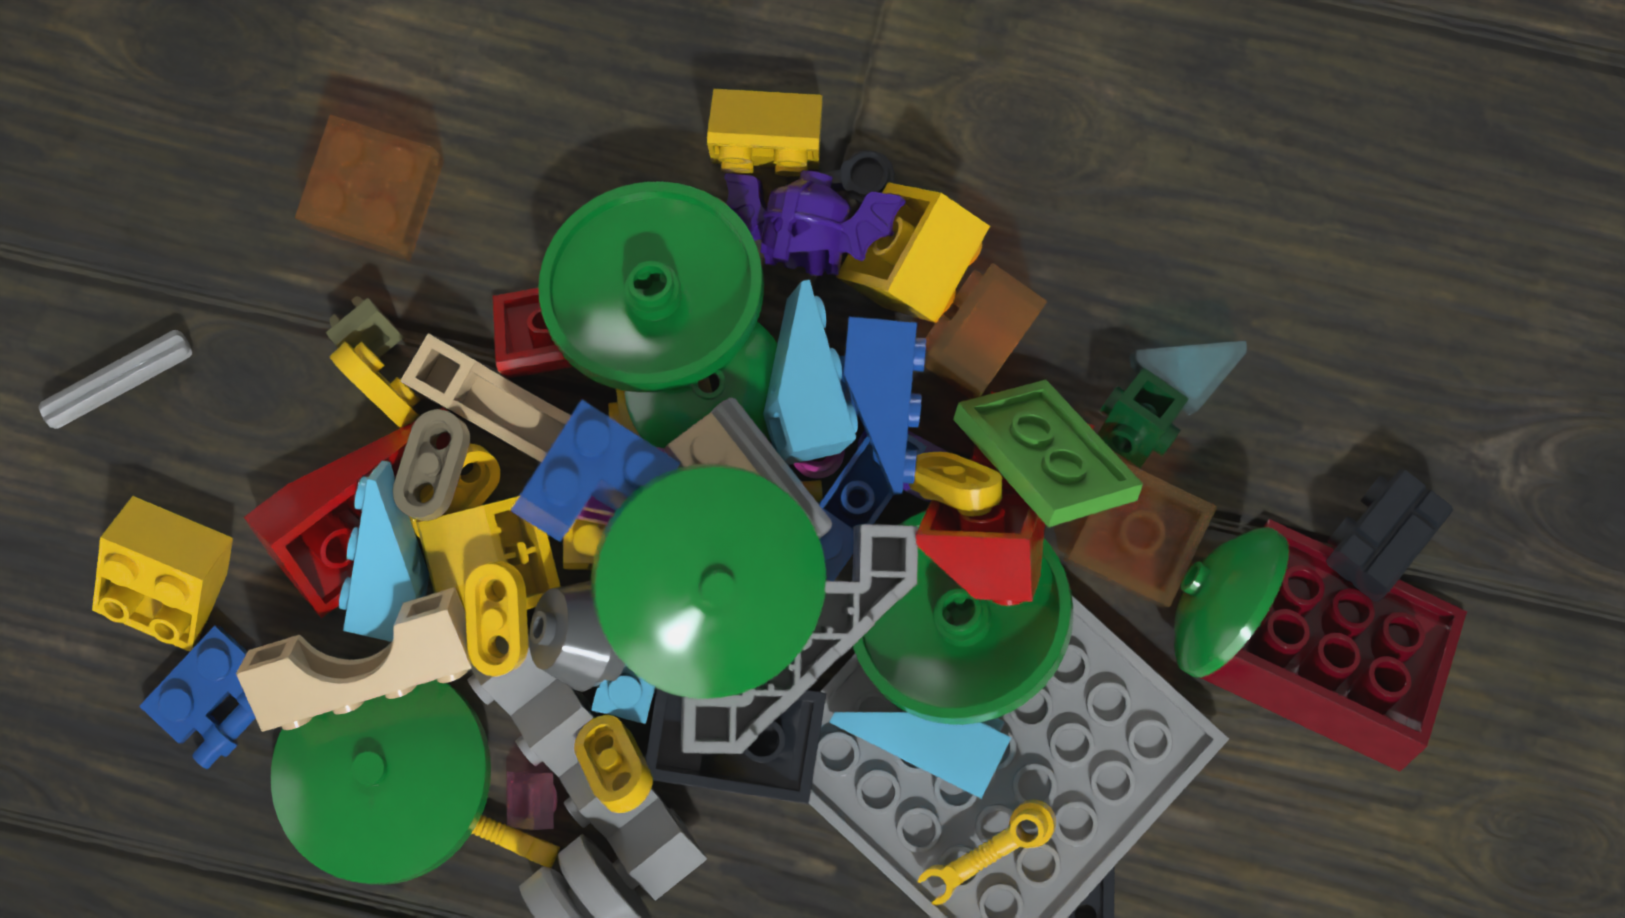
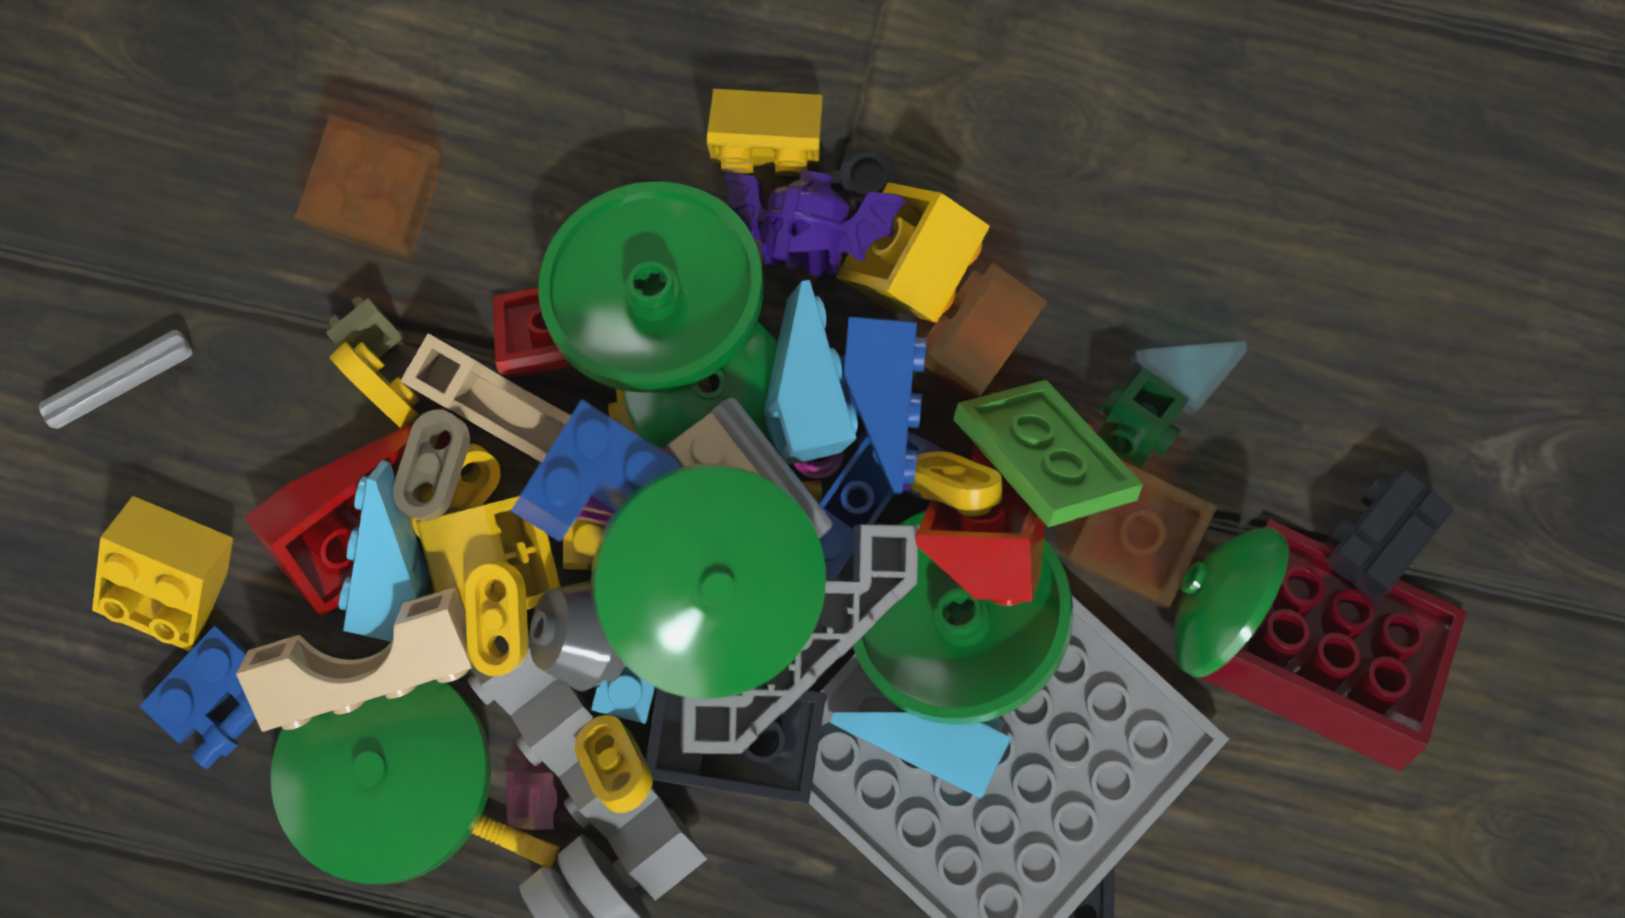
yellow brick [917,800,1056,905] -> none

